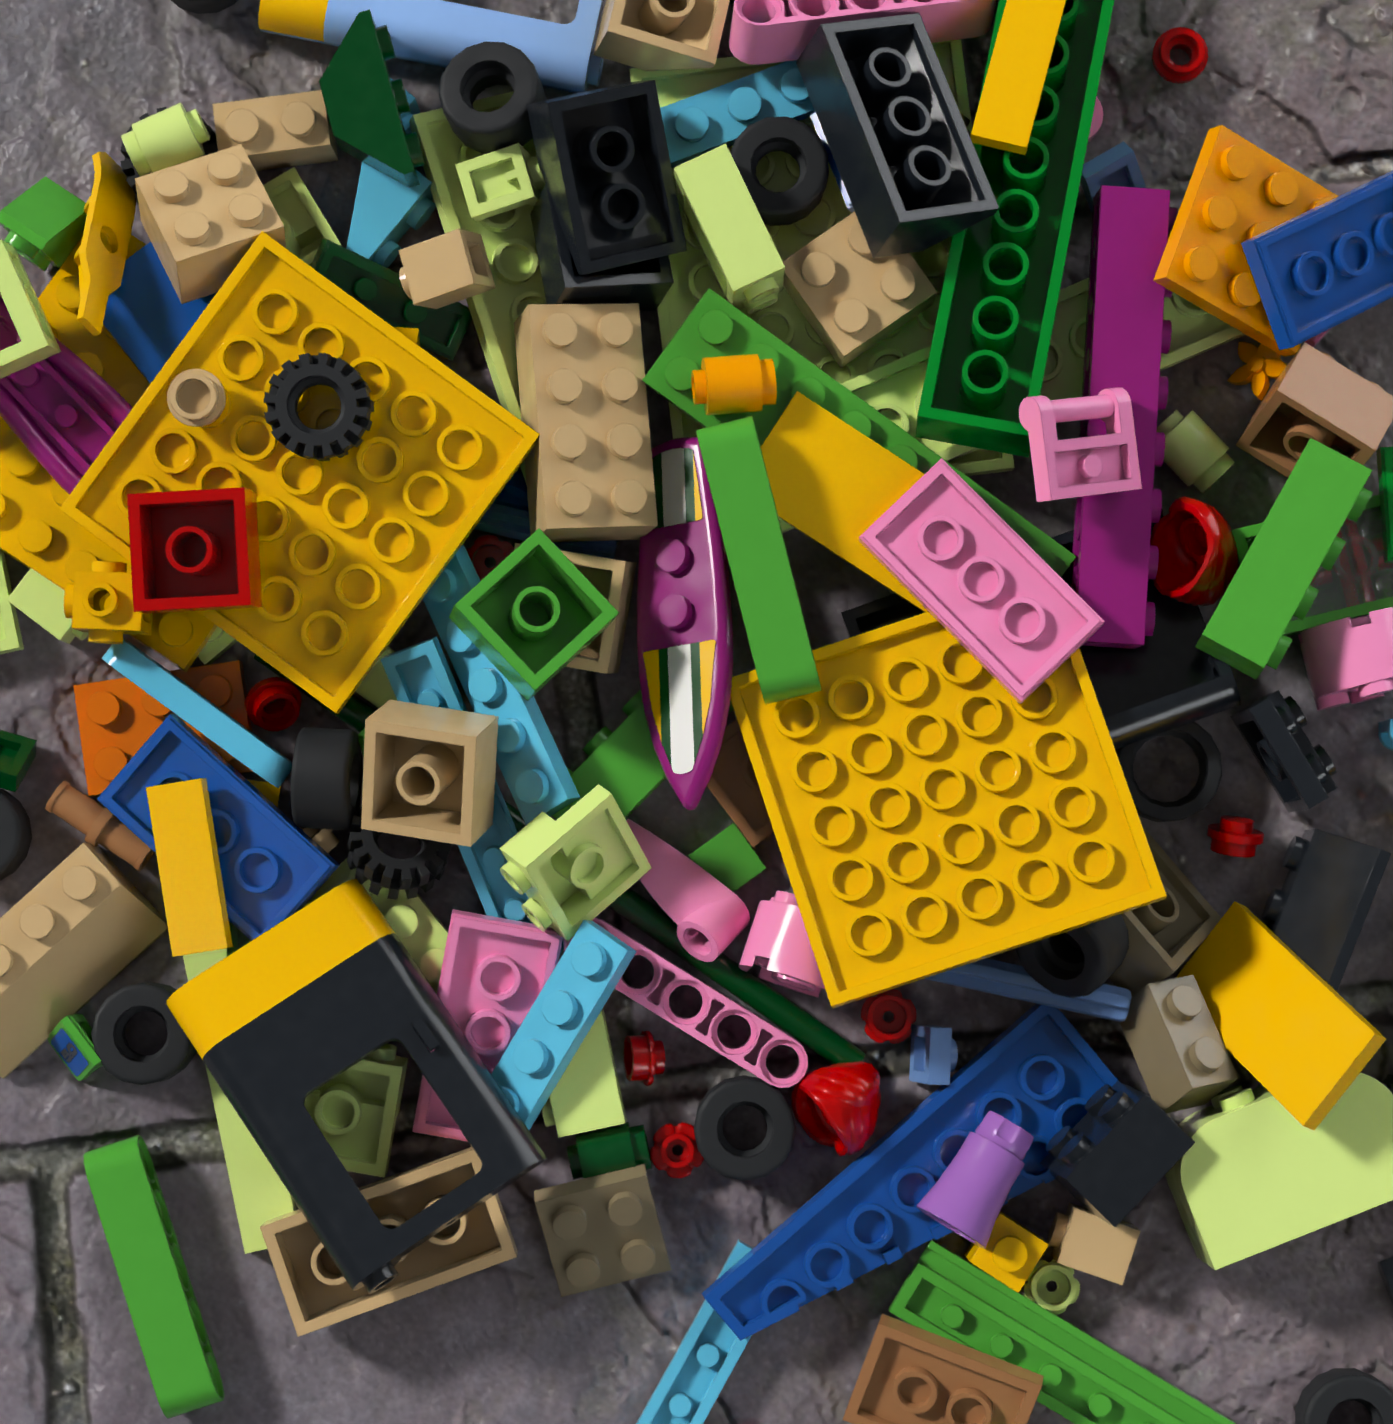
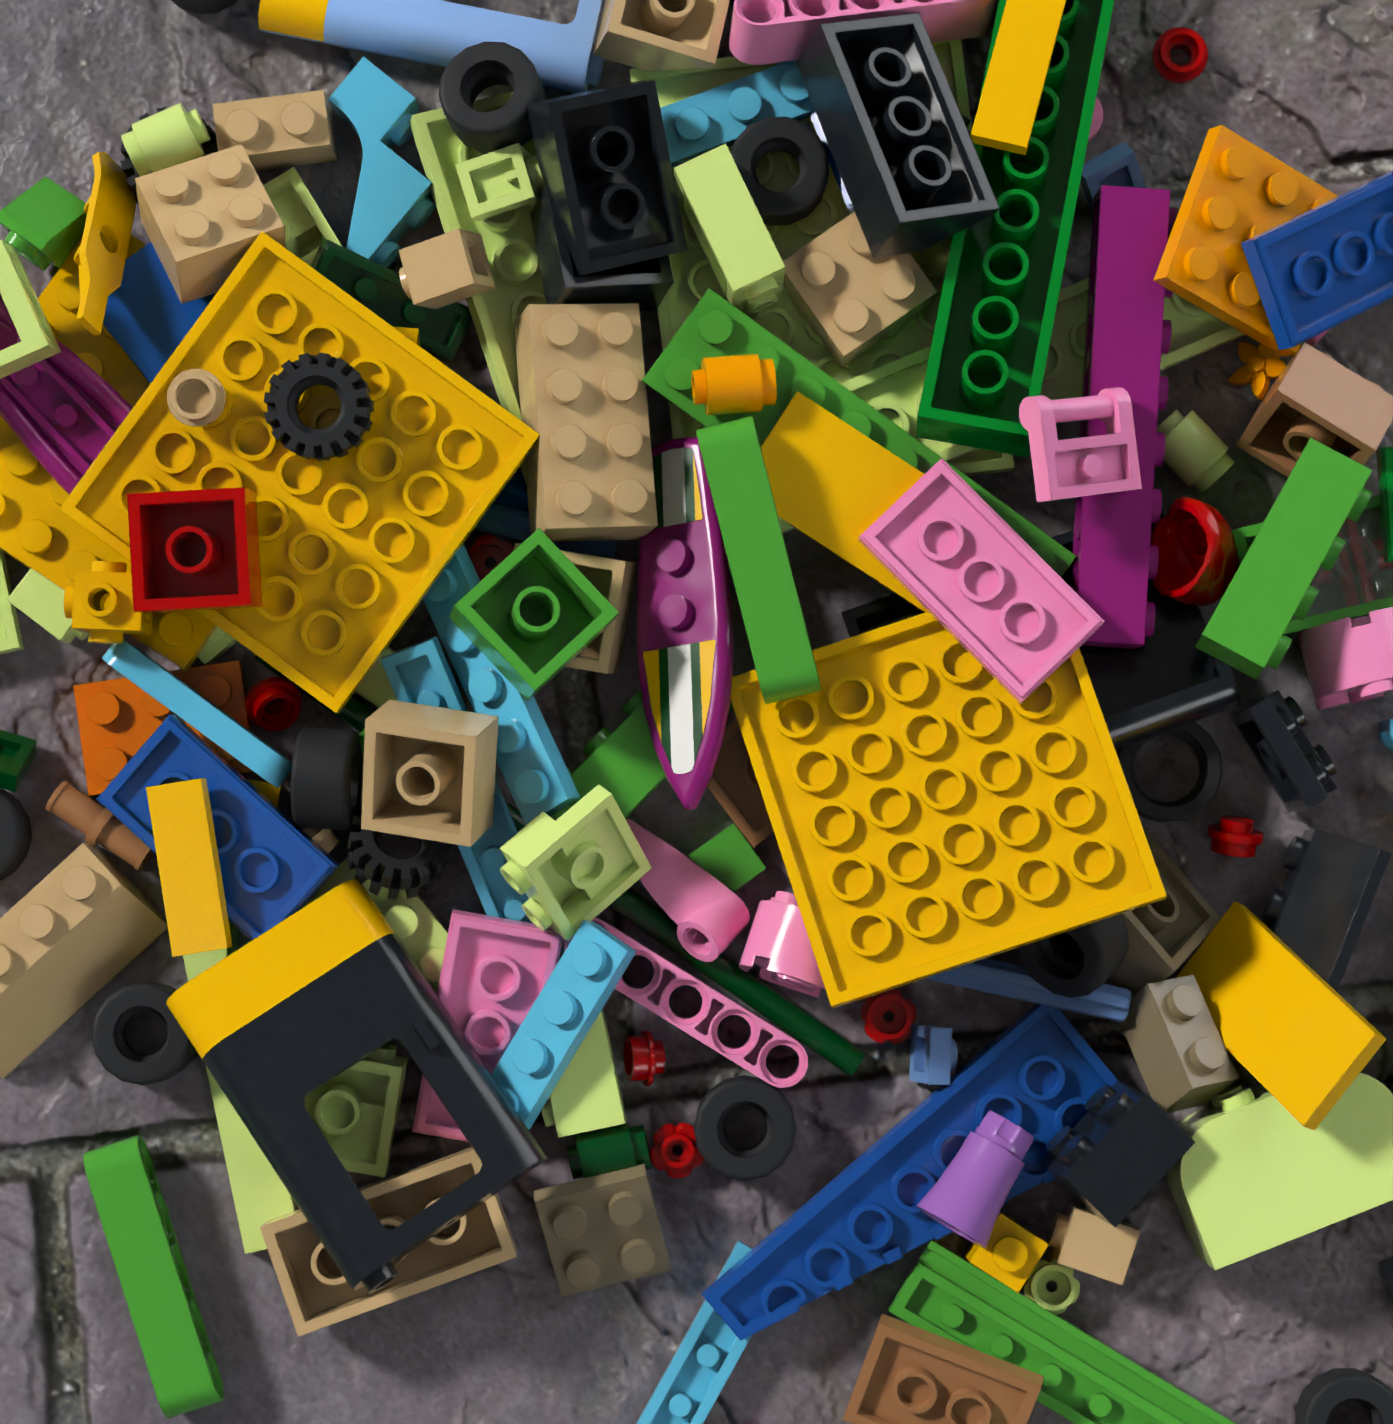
bright green slope [48,1014,103,1081] -> none
dark green slope [319,9,425,188] -> none
red hair [792,1061,881,1156] -> none

